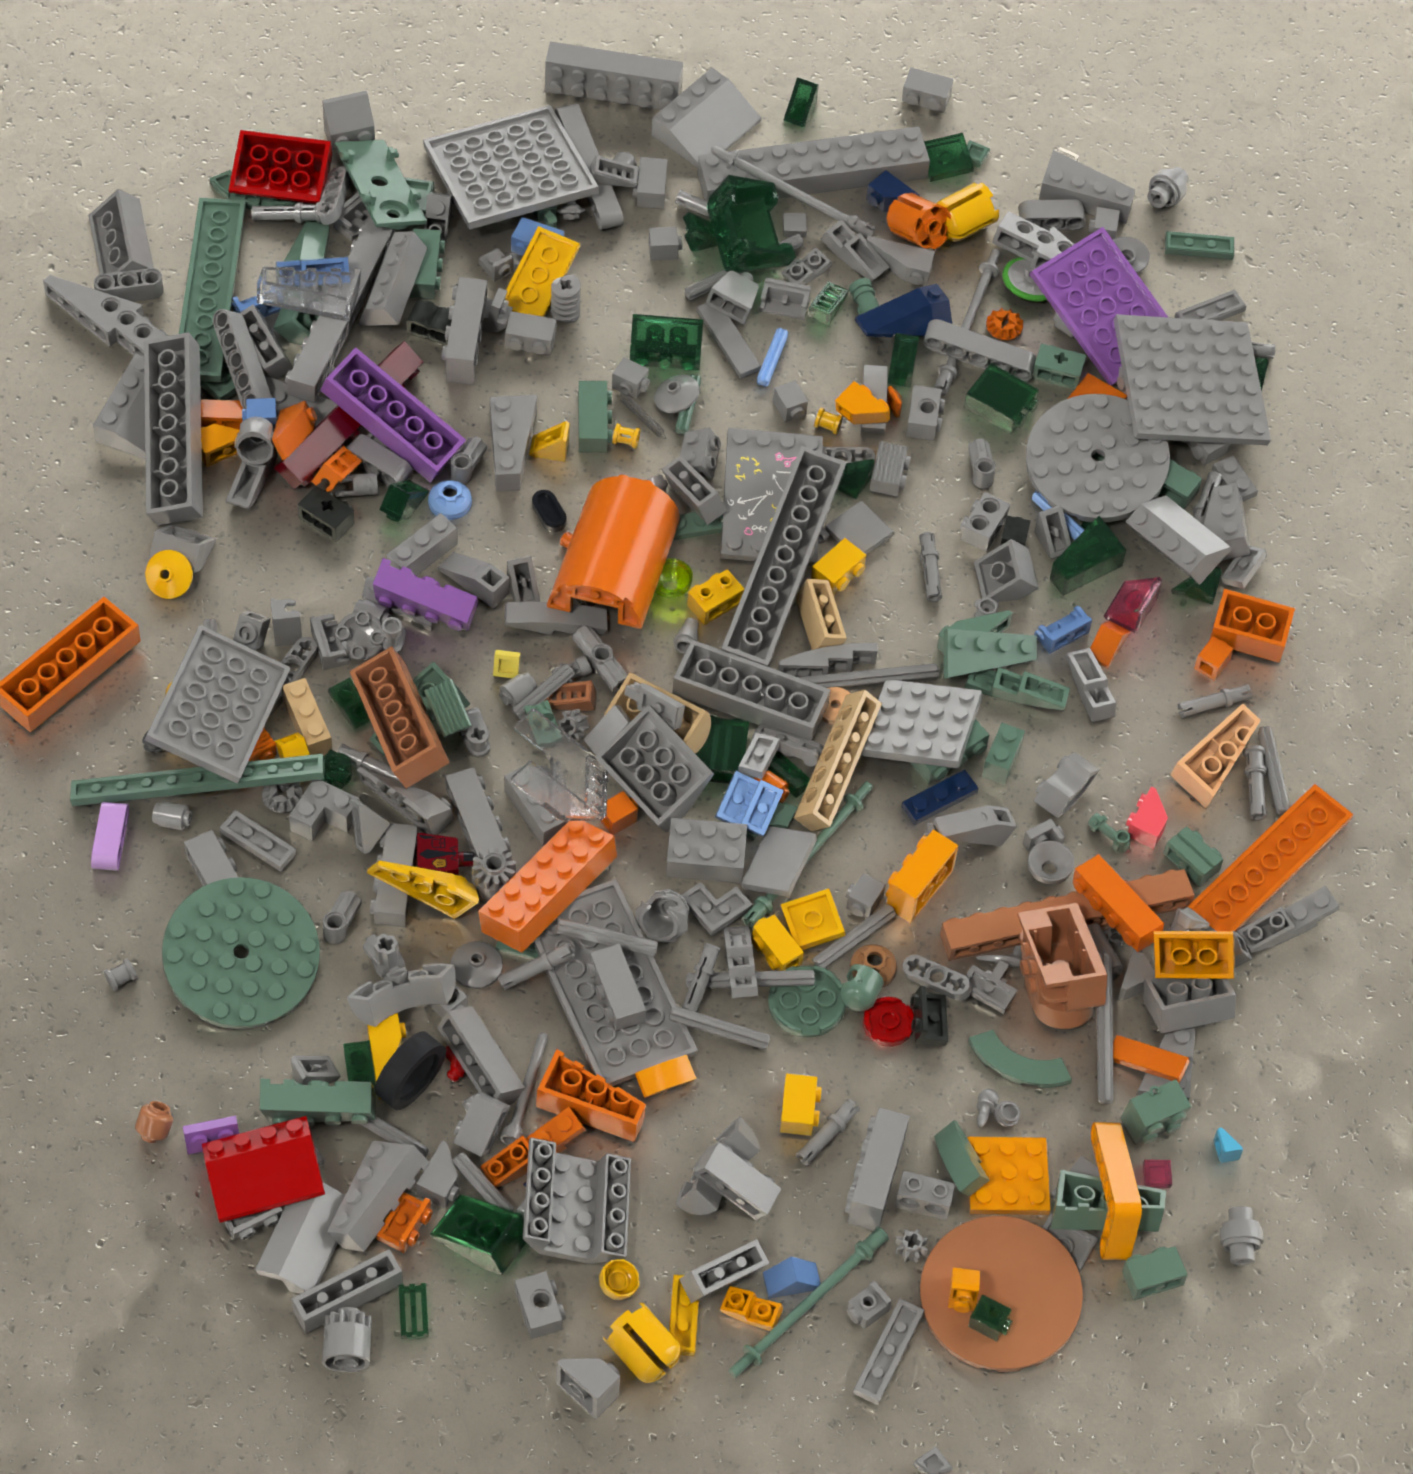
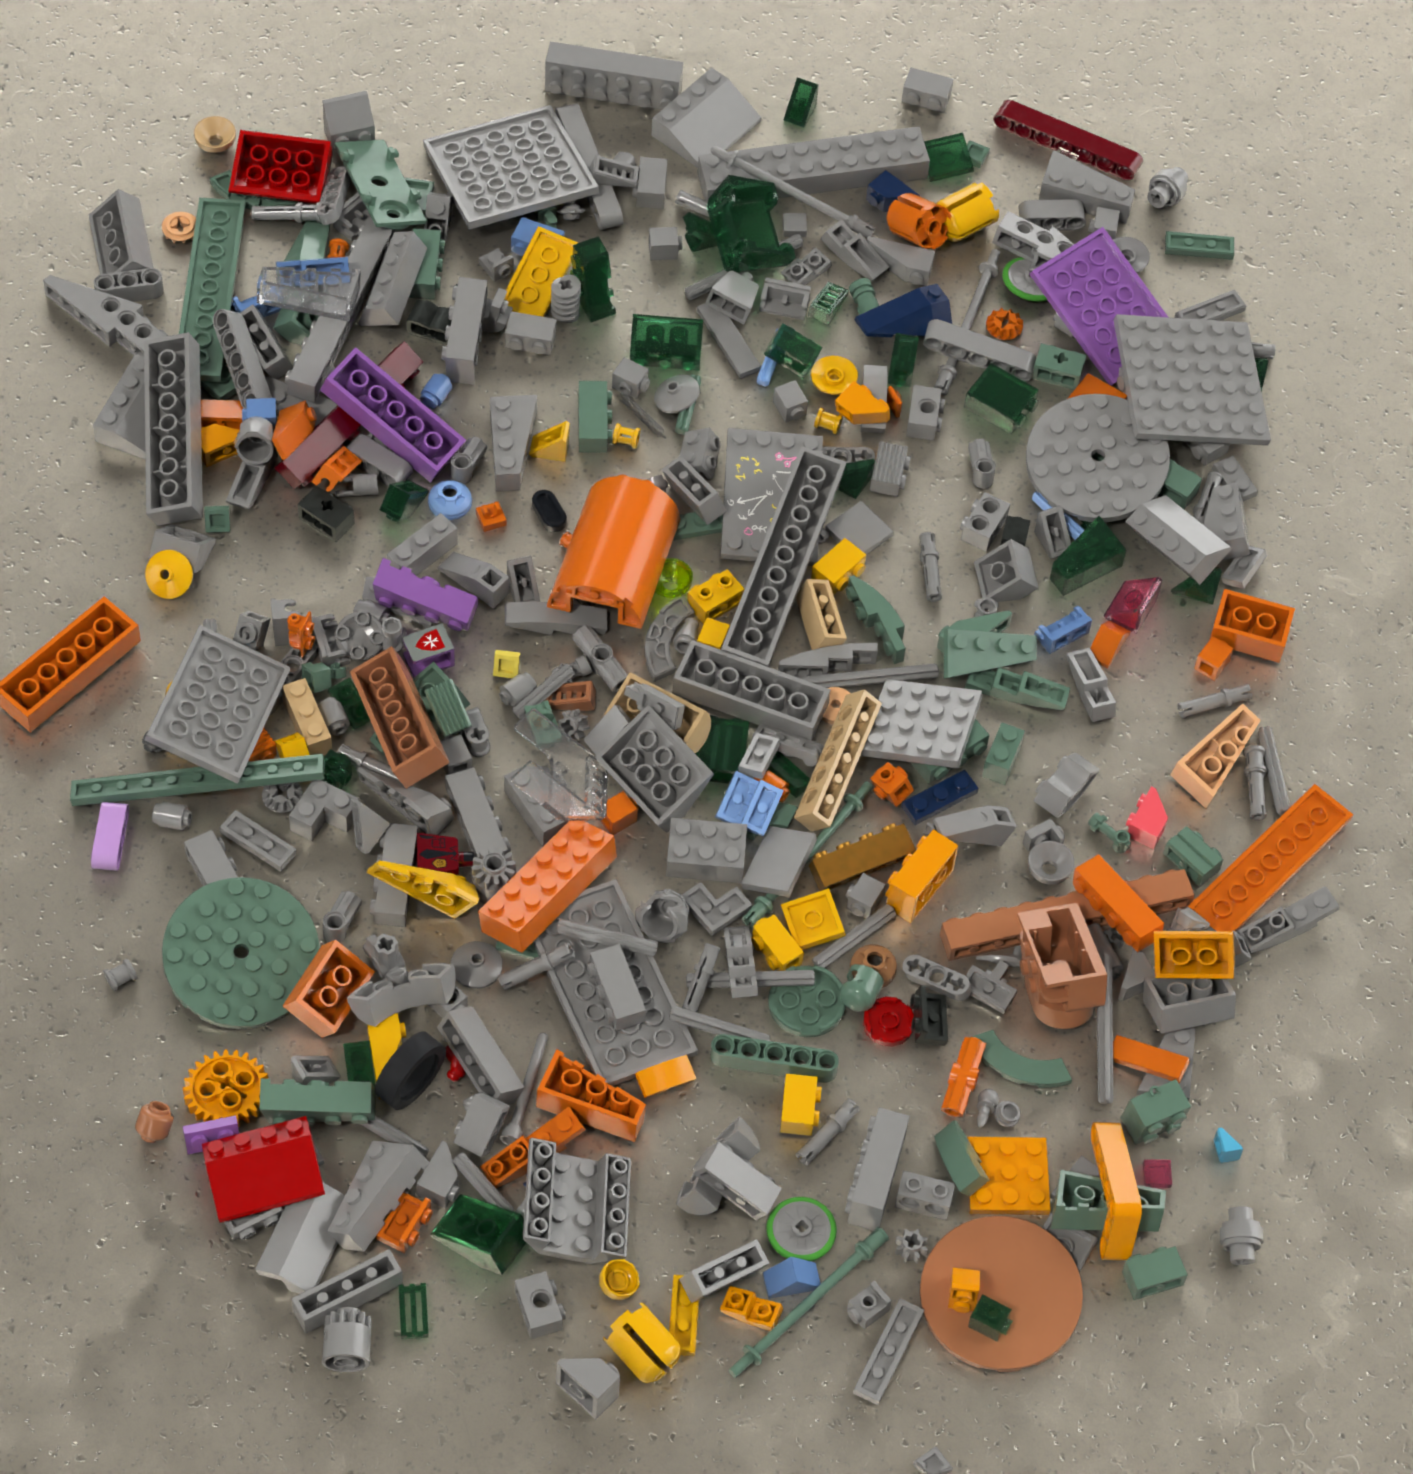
none -> light nougat gear [162,212,196,243]
none -> light orange gear [183,1049,268,1127]
none -> tan piece [194,116,236,153]
none -> sand green tile [204,506,230,532]
none -> orange brick [283,939,375,1038]
none -> orange hinge [287,611,315,658]
none -> sand green piece [301,662,346,693]
none -> light grey brick [318,697,350,736]
none -> orange bush [326,238,349,258]
none -> piece [403,623,455,678]
none -> medium blue brick [420,374,453,409]
none -> light grey brick [440,734,472,775]
none -> orange tile [476,501,507,532]
none -> clear green wedge [570,236,616,322]
none -> light grey tile [645,594,695,682]
none -> yellow brick [697,618,730,650]
none -> sand green beam [710,1034,839,1083]
none -> clear green brick [764,323,823,378]
none -> light grey wheel [766,1197,837,1261]
none -> pearl gold brick [808,823,916,891]
none -> yellow dish [811,356,858,395]
none -> sand green slope [845,575,906,664]
none -> orange brick [870,762,914,807]
none -> orange piece [941,1037,986,1117]
none -> dark red beam [993,99,1143,181]

